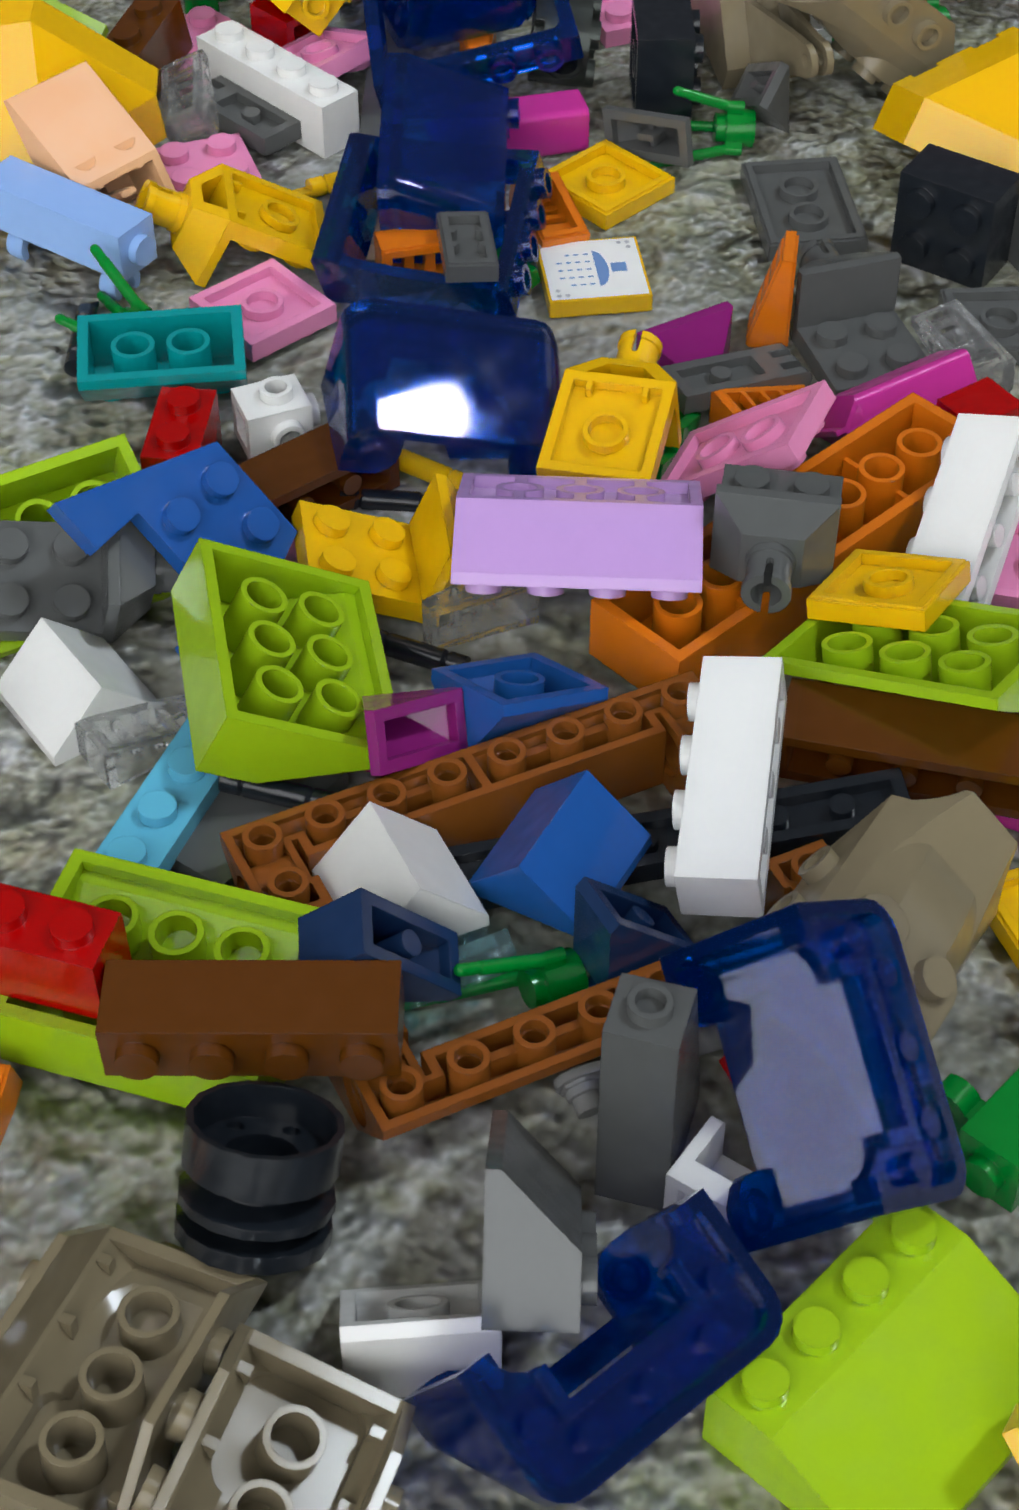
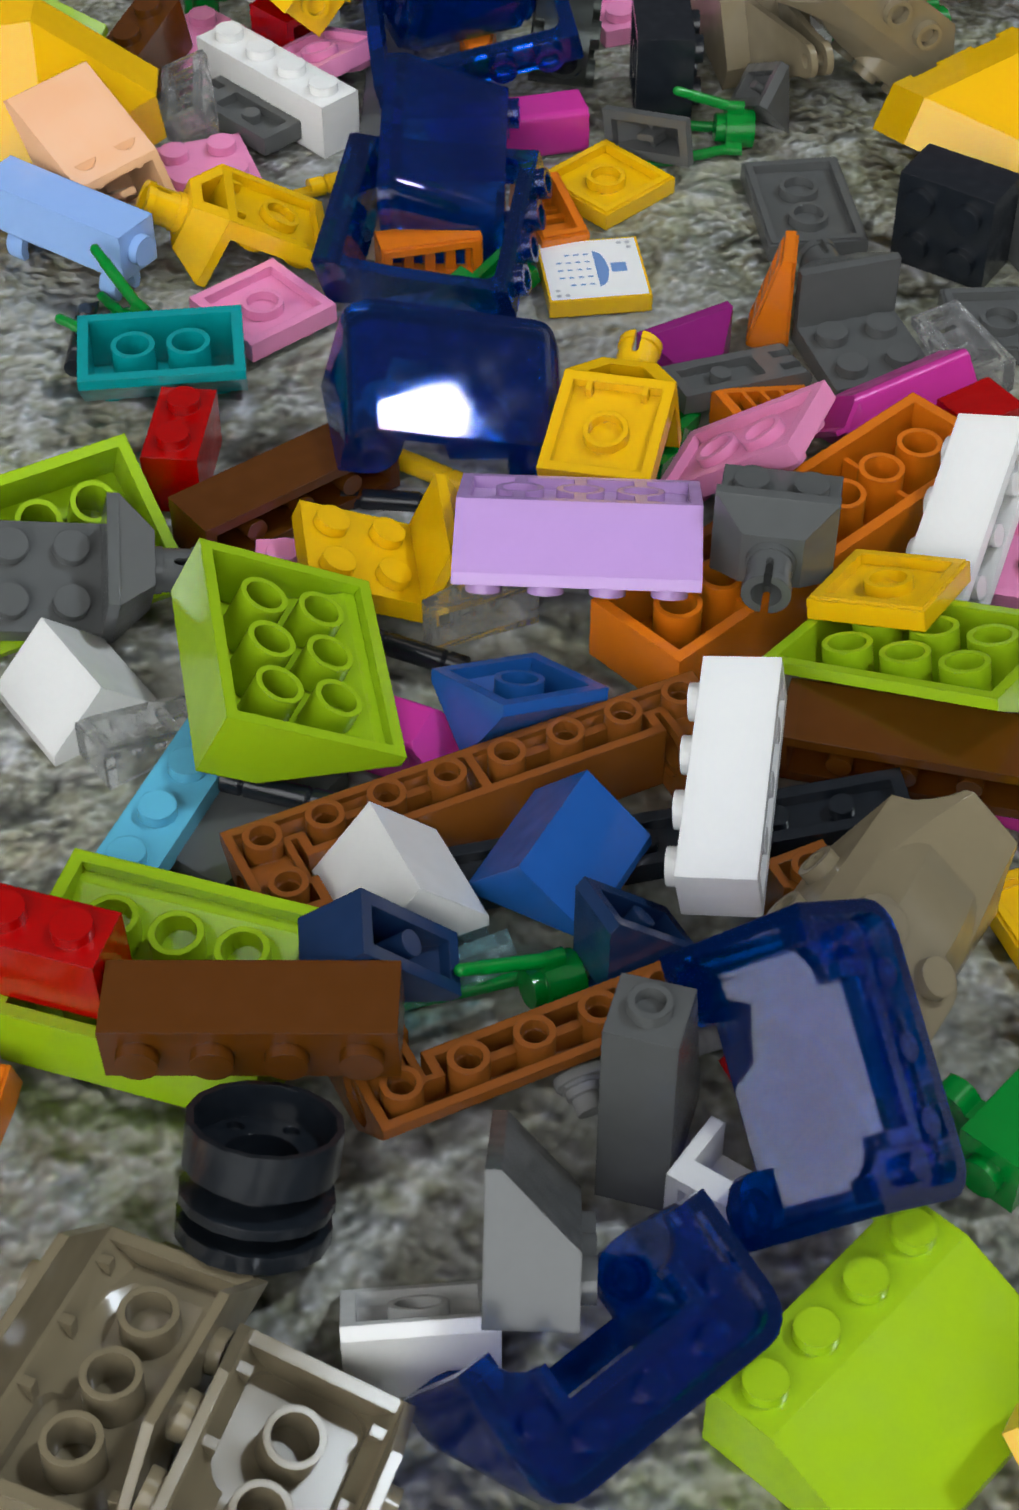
blue wing [46,441,298,656] -> none
white brick [230,373,321,459] -> none
magenta slope [362,687,468,776] -> none
dark grey plate [436,211,499,283] -> none

